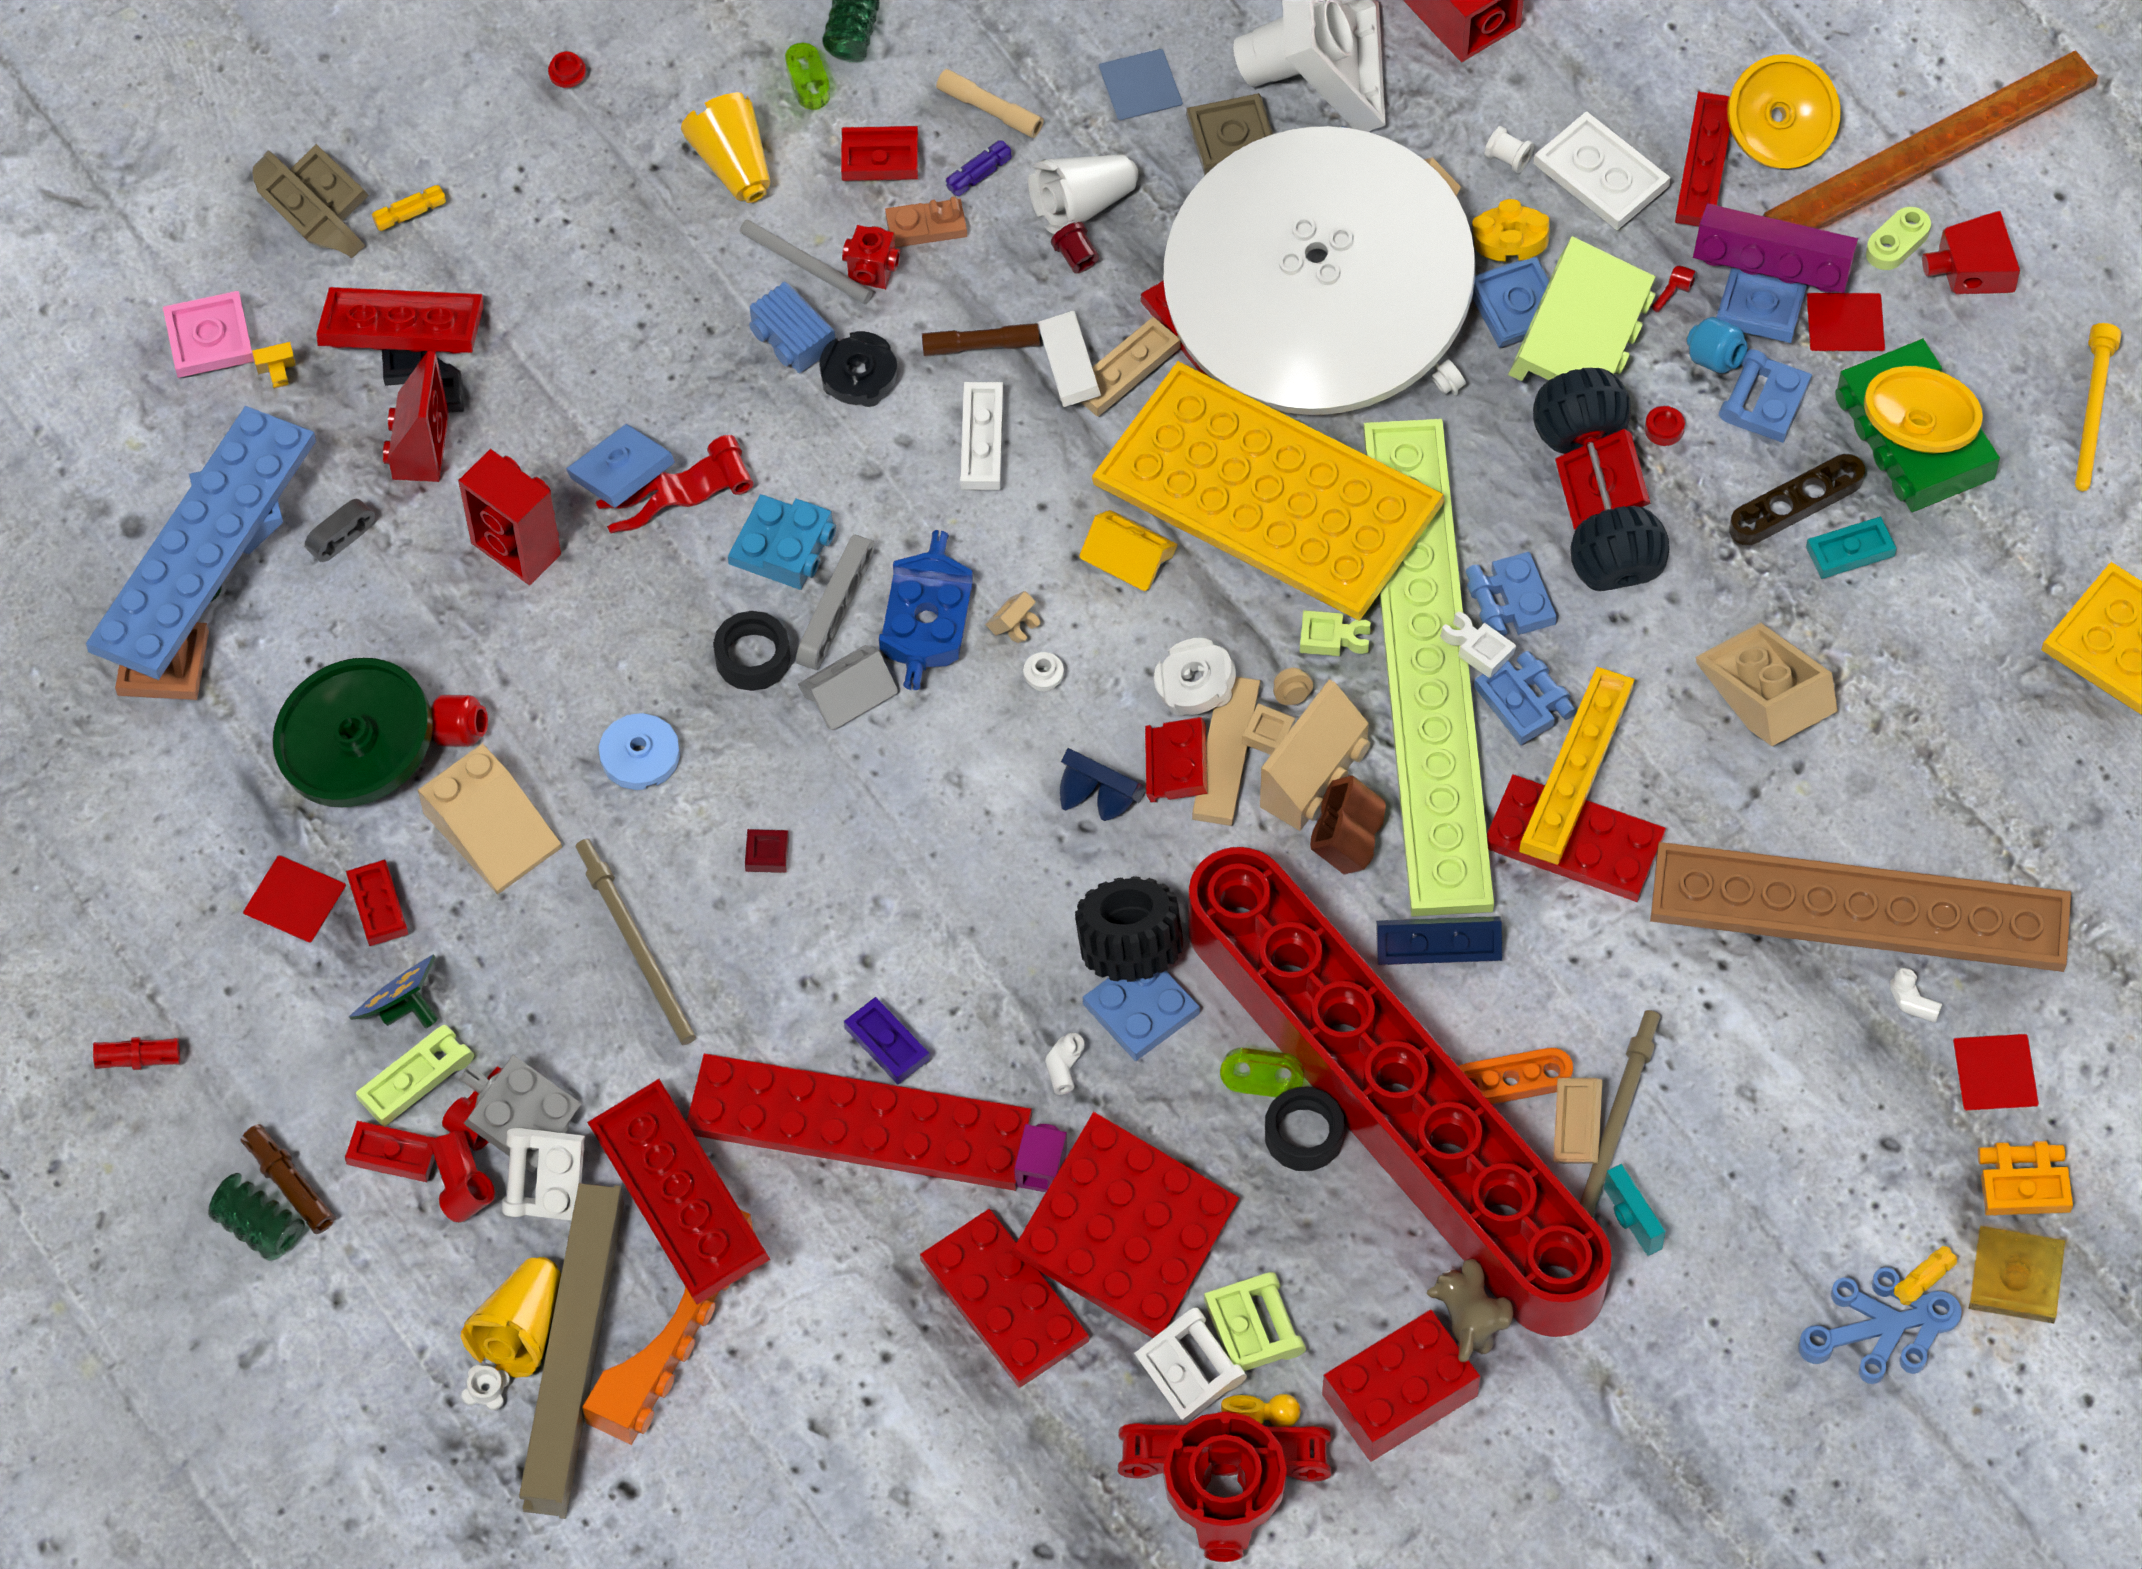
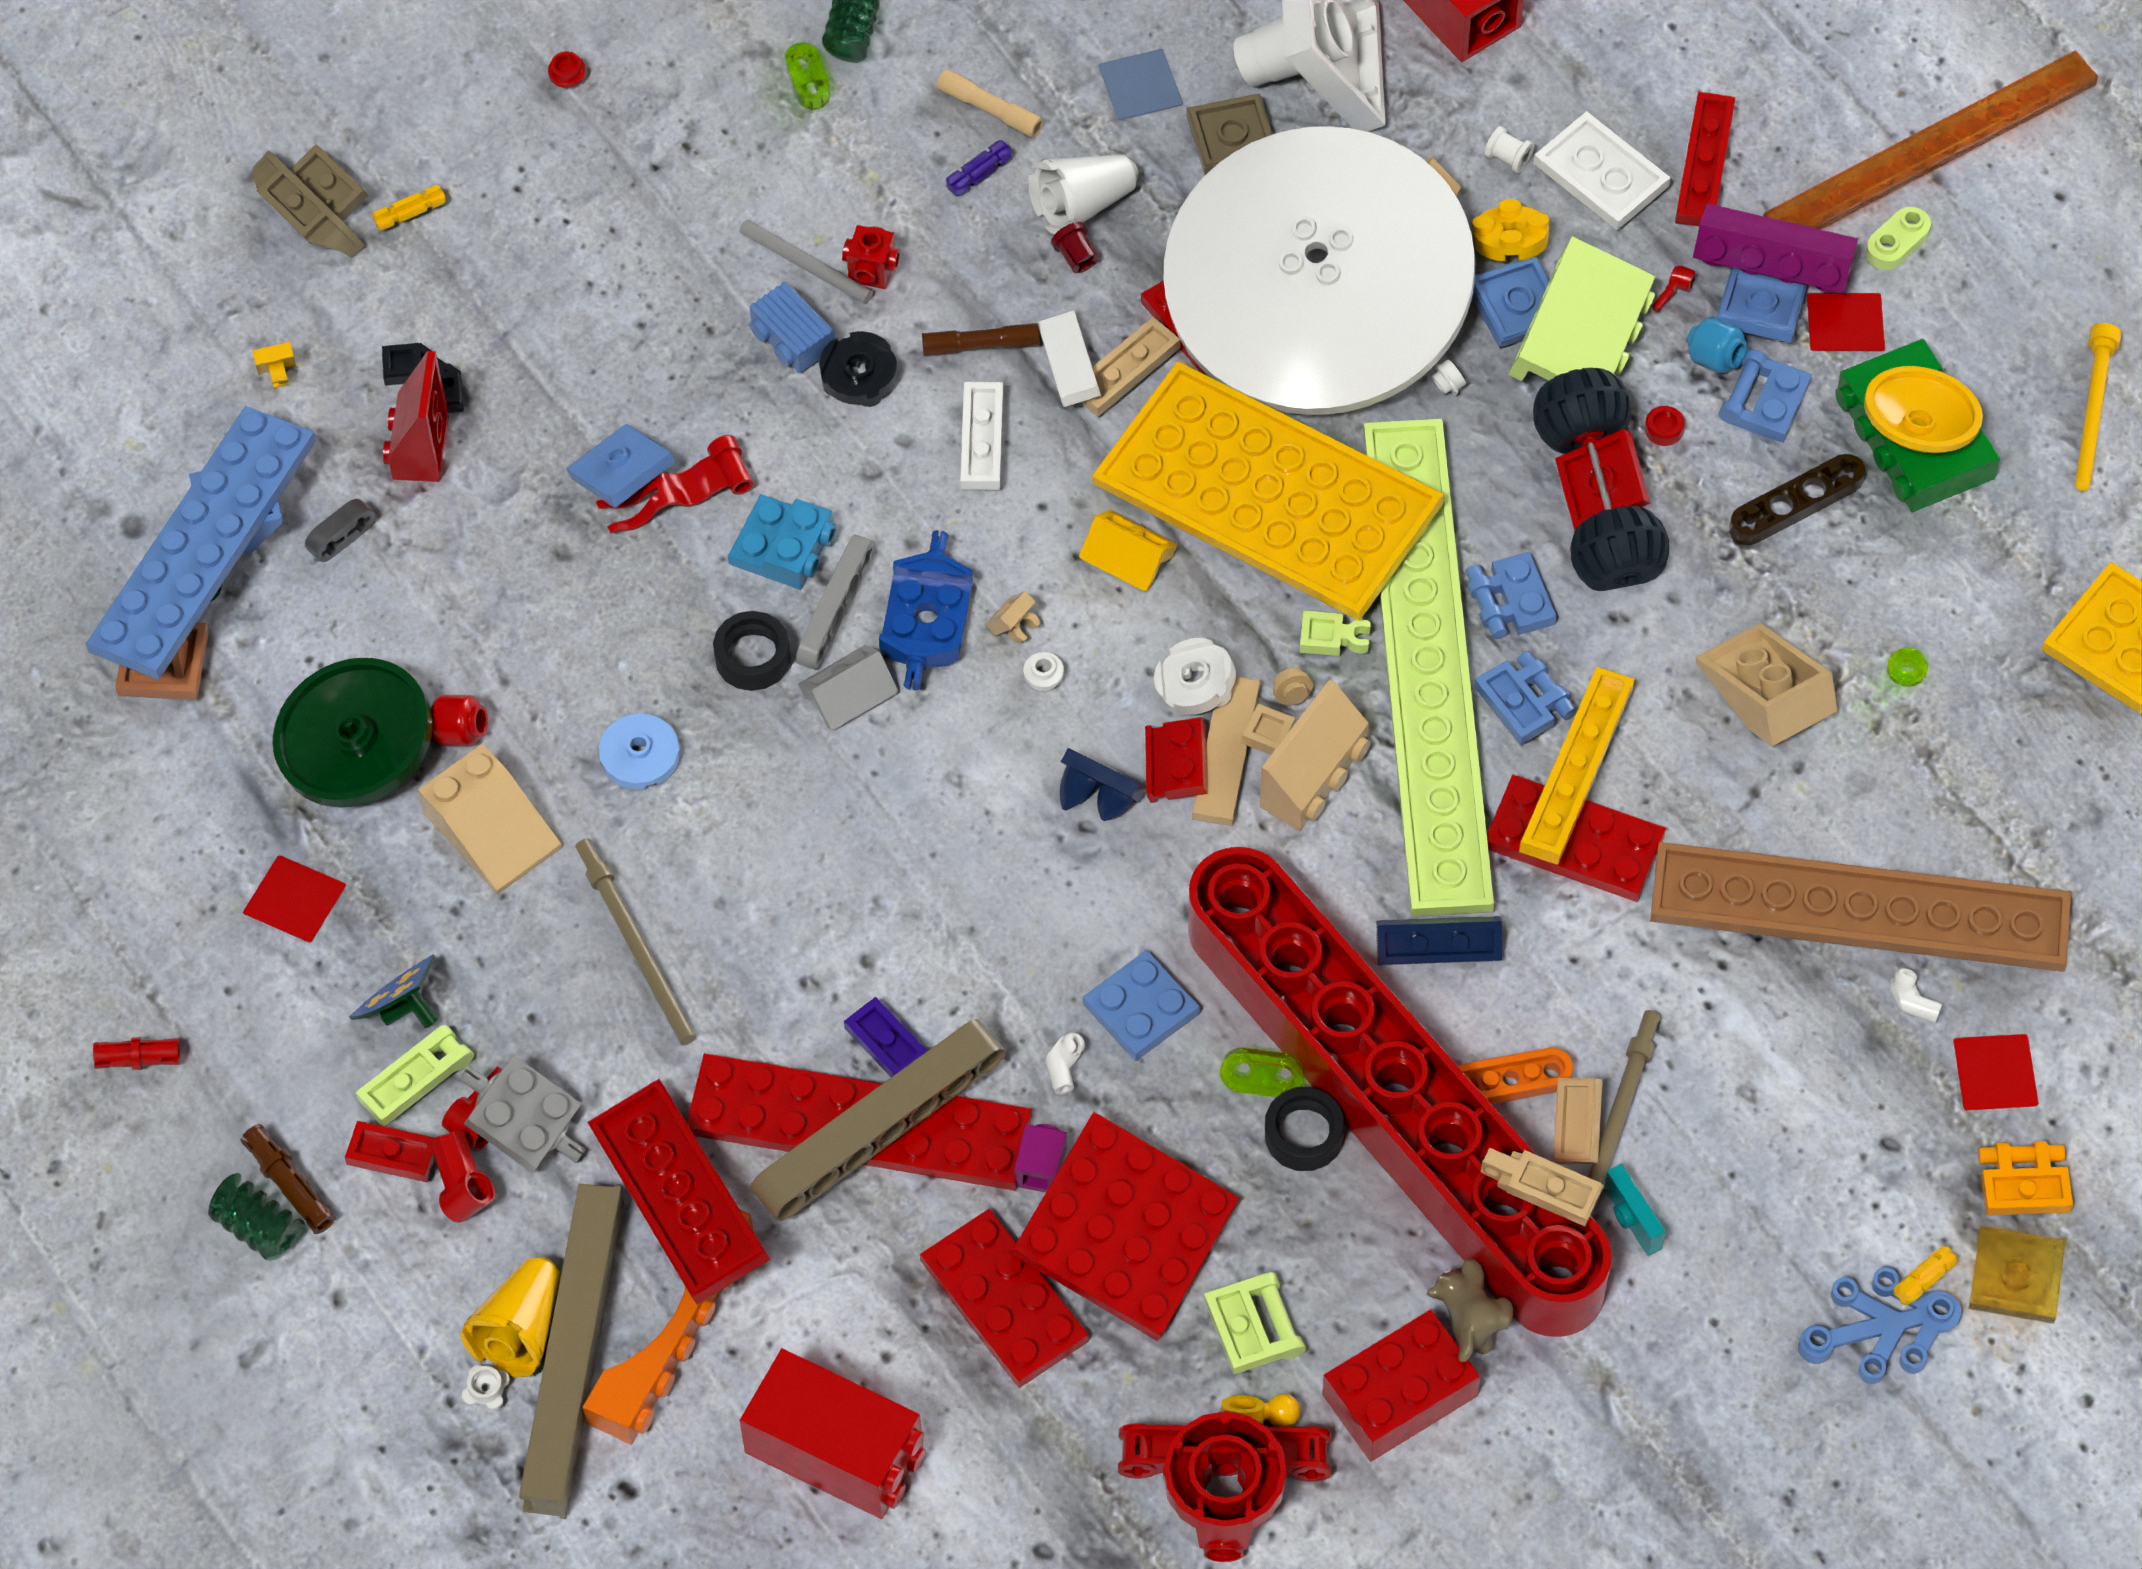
bright pink plate [163,291,254,378] -> none
red plate [316,287,483,354] -> none
red plate [346,859,409,946] -> none
red brick [458,448,561,586] -> none
white plate [502,1128,585,1221] -> none
yellow cone [681,92,770,203] -> none
dark red tile [745,829,789,873] -> none
red plate [841,126,918,181] -> none
nougat plate [885,197,967,248] -> none
black tyre [1075,876,1183,982] -> none
white plate [1134,1308,1247,1423] -> none
copper brick [1310,775,1386,874] -> none
white plate [1440,612,1516,678] -> none
yellow dish [1727,54,1840,169] -> none
teal plate [1806,516,1897,579] -> none
red torso [1922,211,2020,294] -> none
none -> red brick [739,1348,926,1519]
none -> dark tan beam [750,1019,1006,1221]
none -> tan hinge [1481,1148,1603,1226]
none -> clear neon green plate [1887,647,1928,687]

